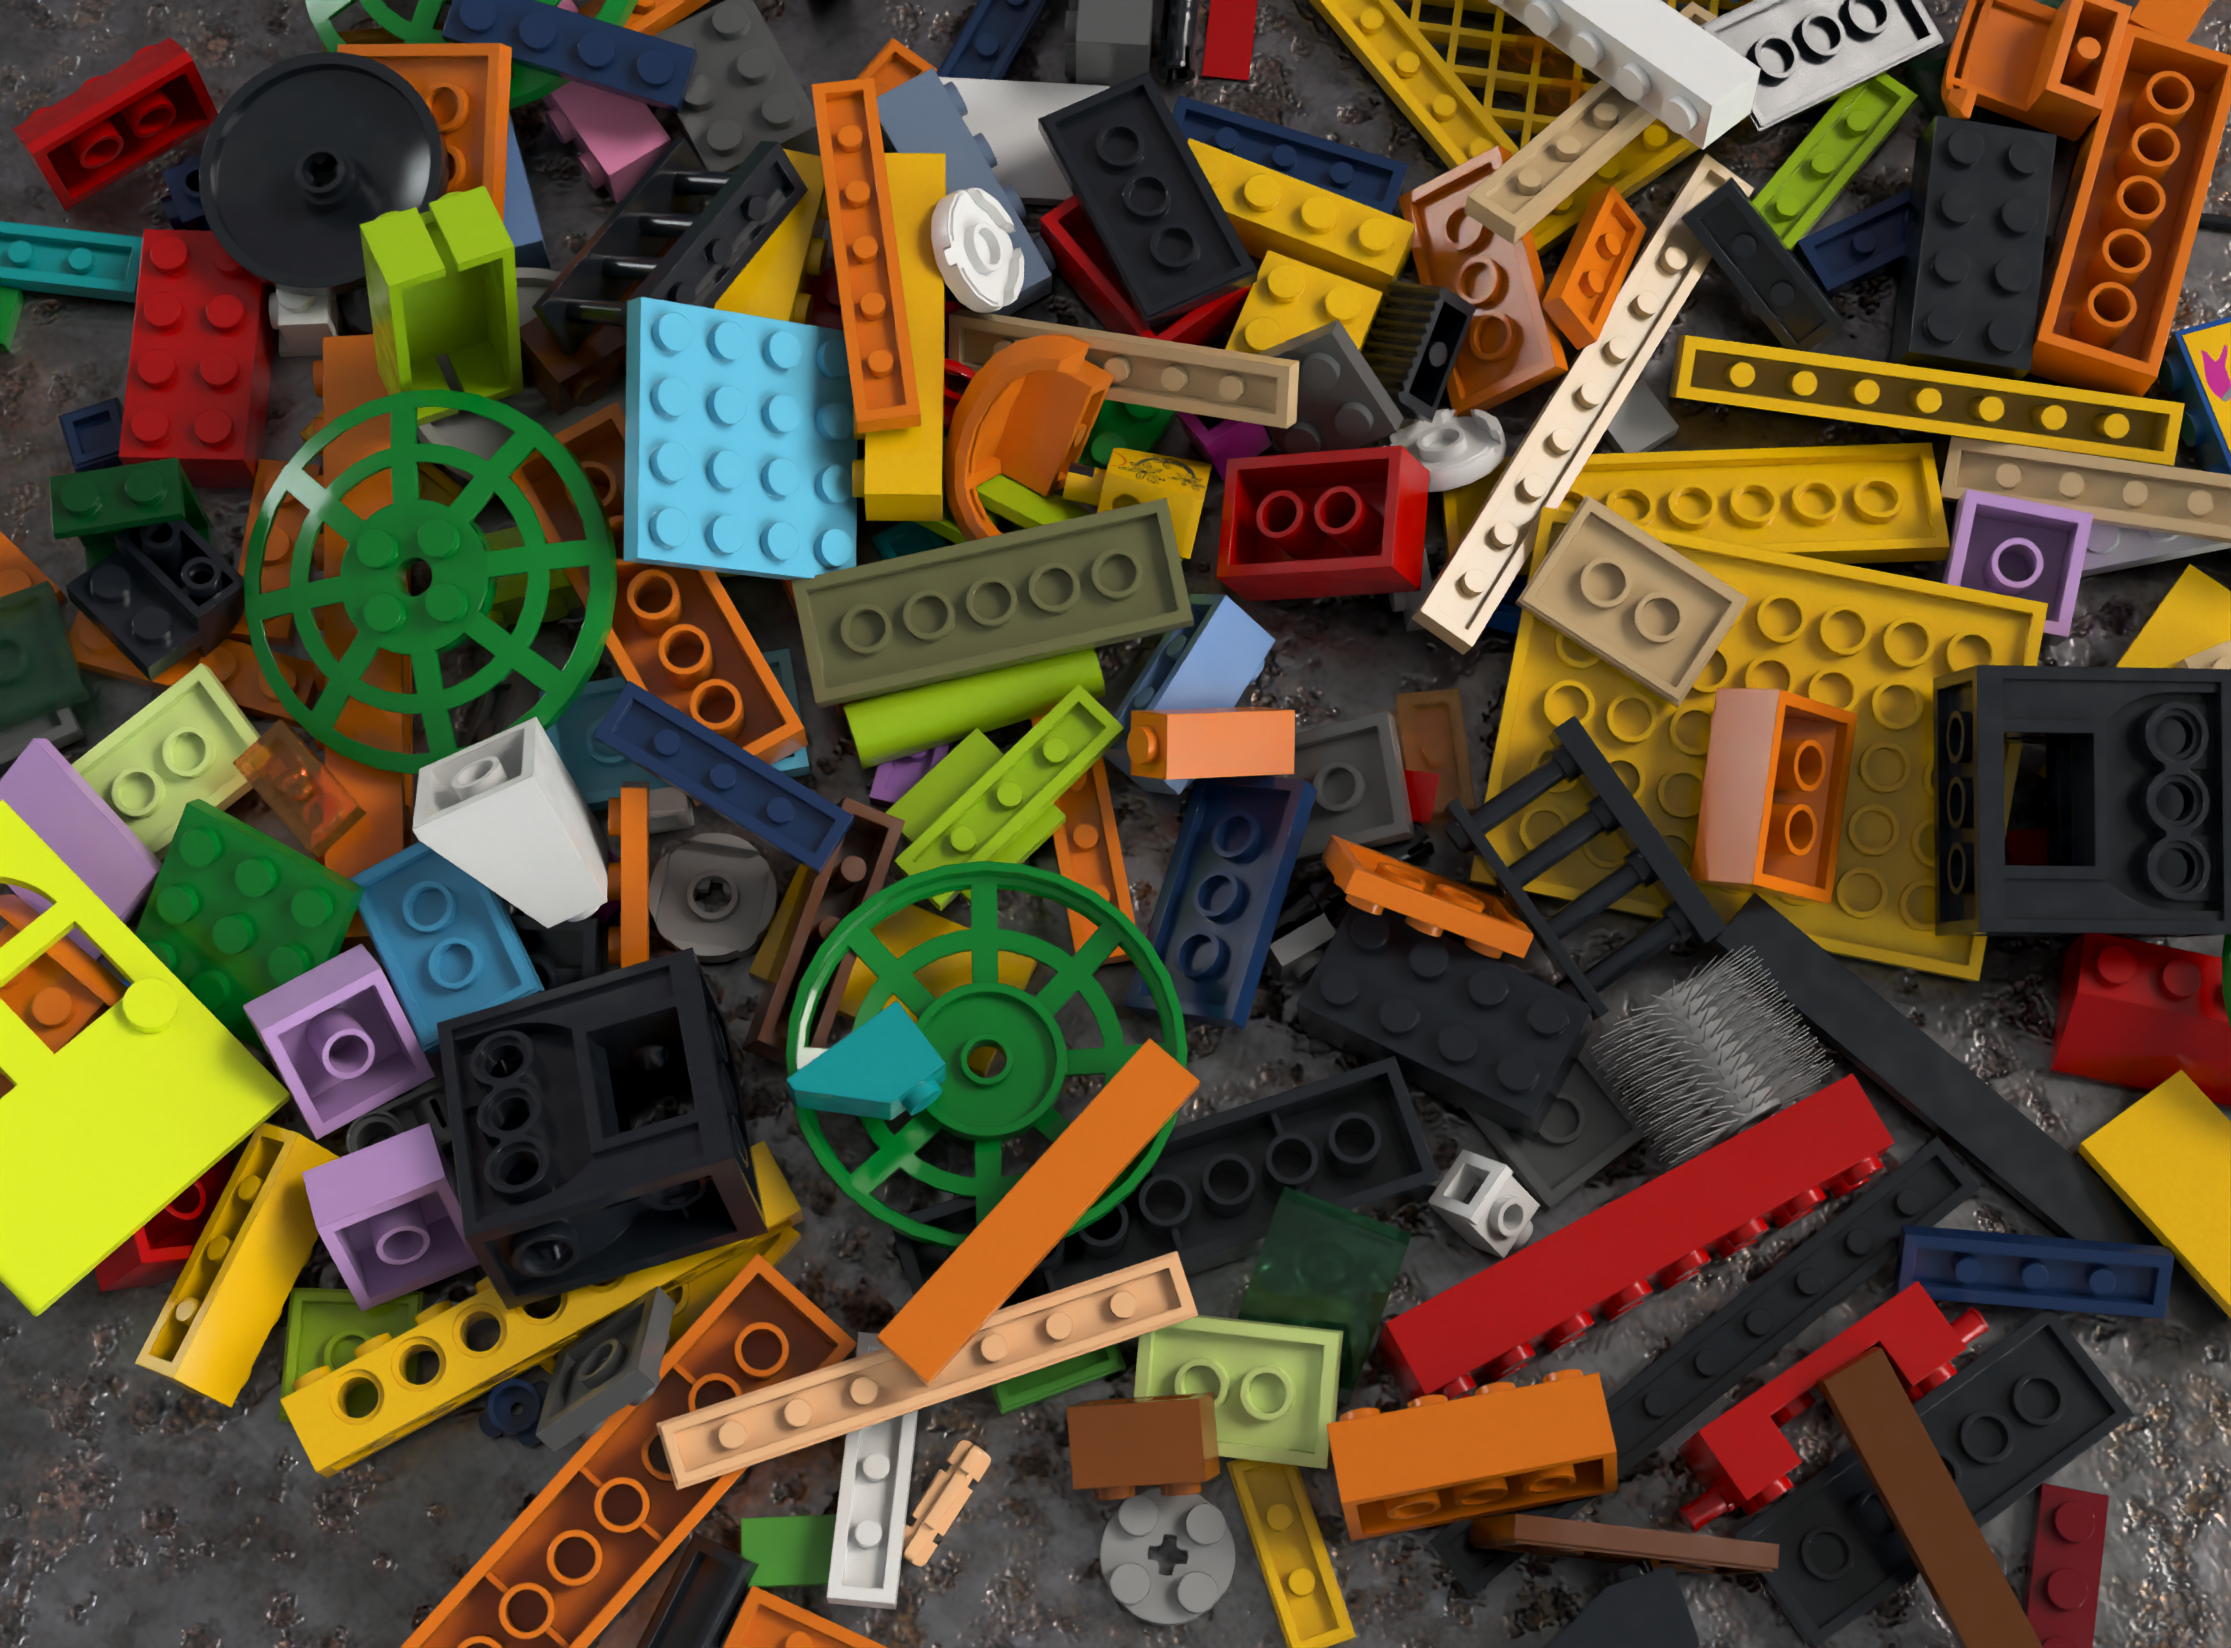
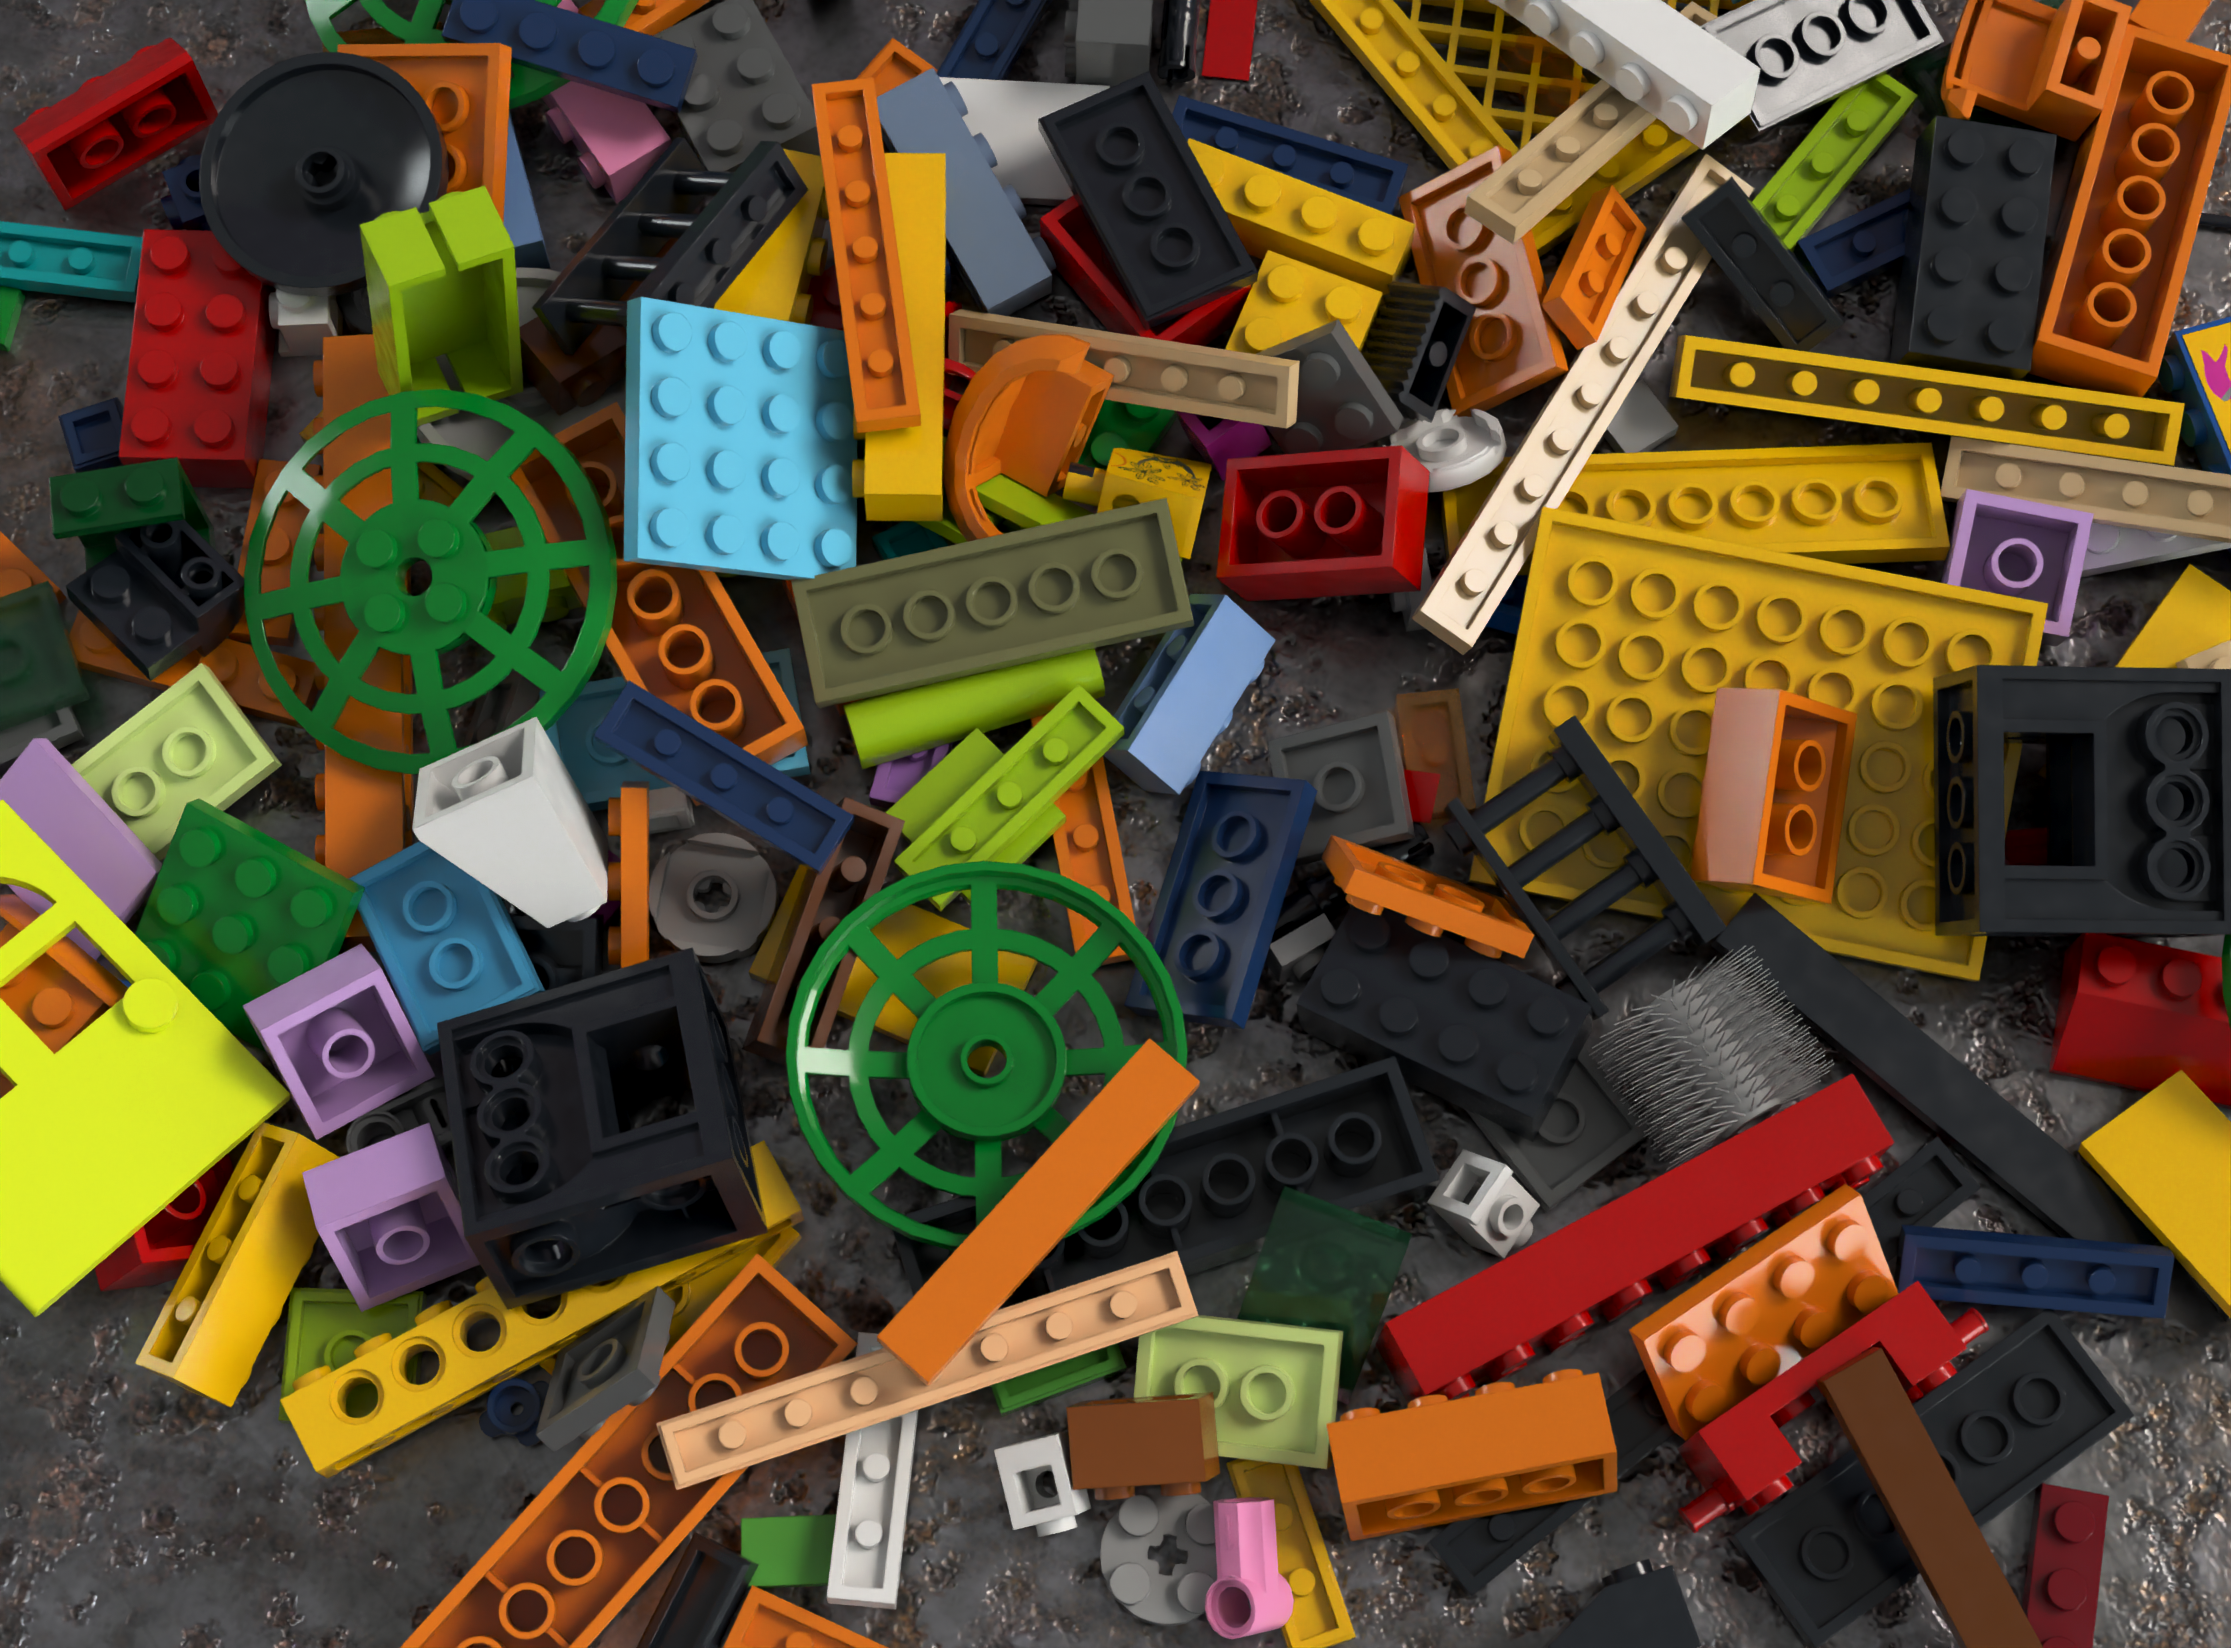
clear orange plate [233,719,367,858] -> none
teal slope [786,1001,946,1120] -> none
light nougat axle [902,1439,991,1567] -> none
white tile [931,188,1024,313] -> none
orange brick [1127,707,1295,780] -> none
reddish brown tile [1470,1514,1780,1576] -> none
tan tile [1515,495,1749,708] -> none
none -> white brick [994,1430,1091,1537]
none -> bright pink piece [1205,1497,1294,1639]
none -> orange plate [1629,1184,1899,1441]

